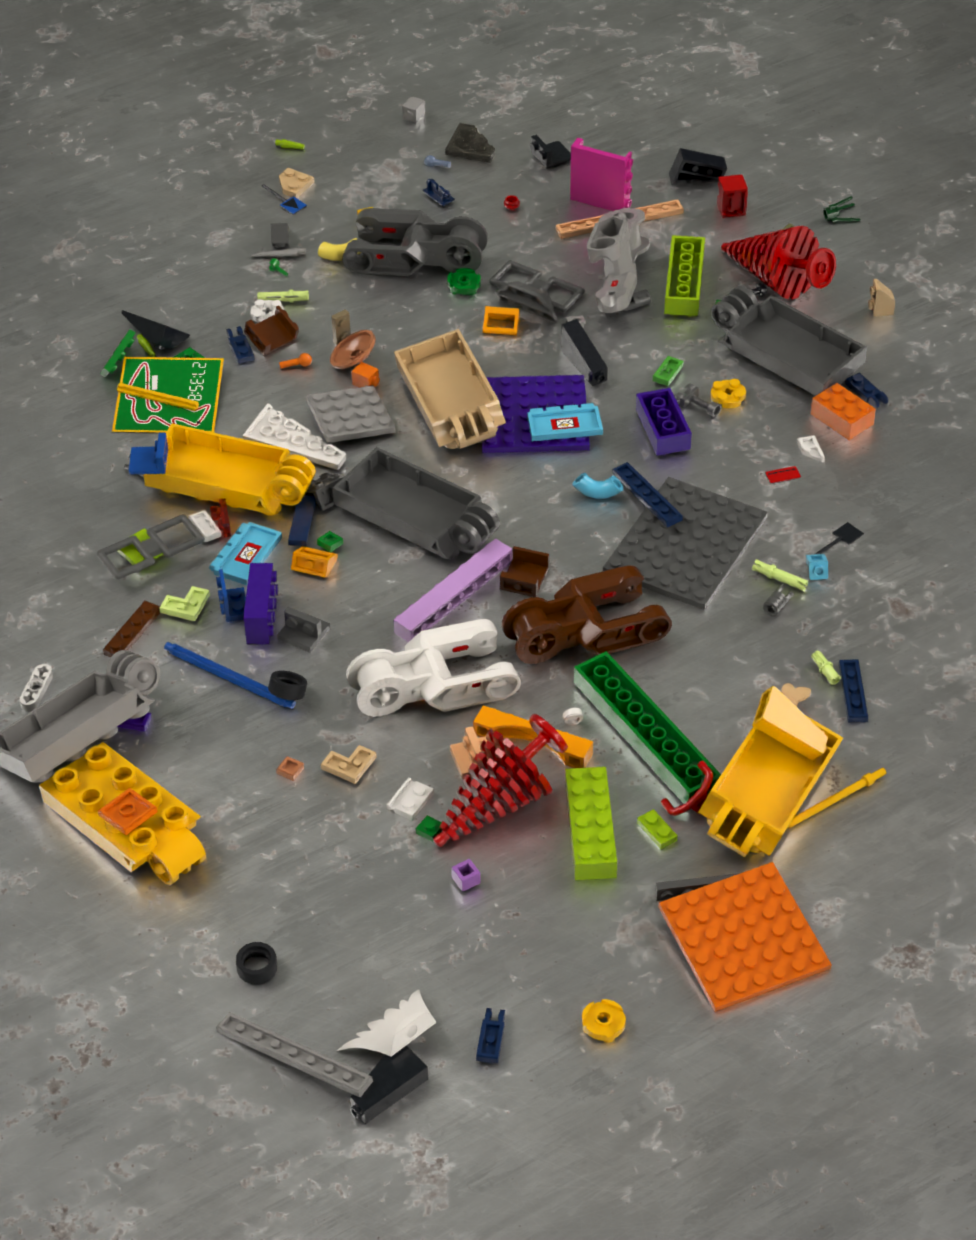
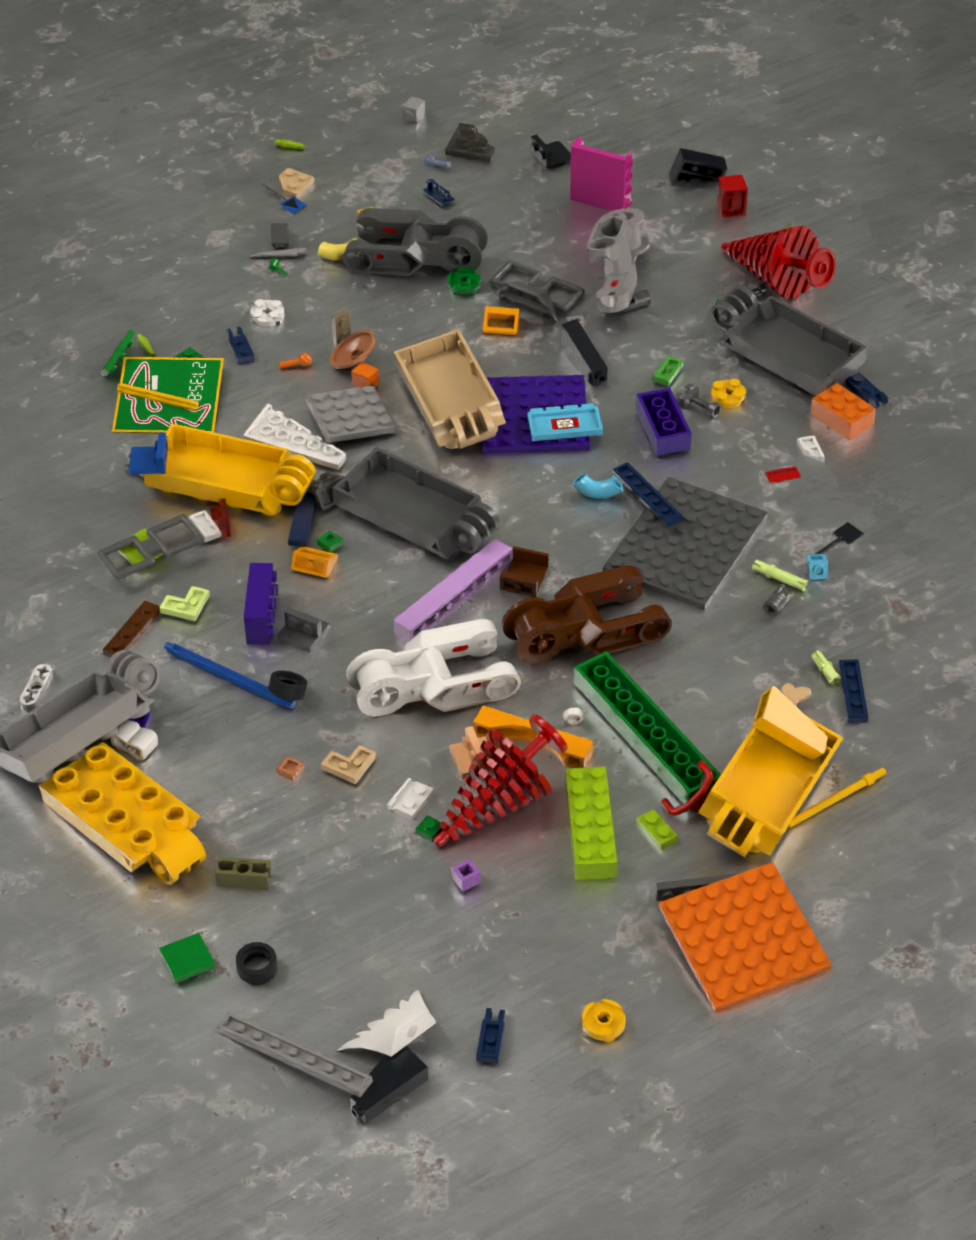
orange tile [98,788,158,835] -> none
black wedge [121,310,190,350] -> none
medium azure hinge [209,522,282,585] -> none
blue bracket [216,569,246,622] -> none
reddish brown panel [244,305,299,356] -> none
yellowish green pin [257,289,309,303] -> none
red plate [504,195,520,210] -> none
light nougat tile [556,199,684,239] -> none
lime brick [664,235,705,316] -> none
dark green plant [823,196,861,223] -> none
tan slope [868,279,895,316] -> none
none -> white brick [111,720,158,760]
none -> green tile [159,932,216,984]
none -> olive piece [215,857,272,890]

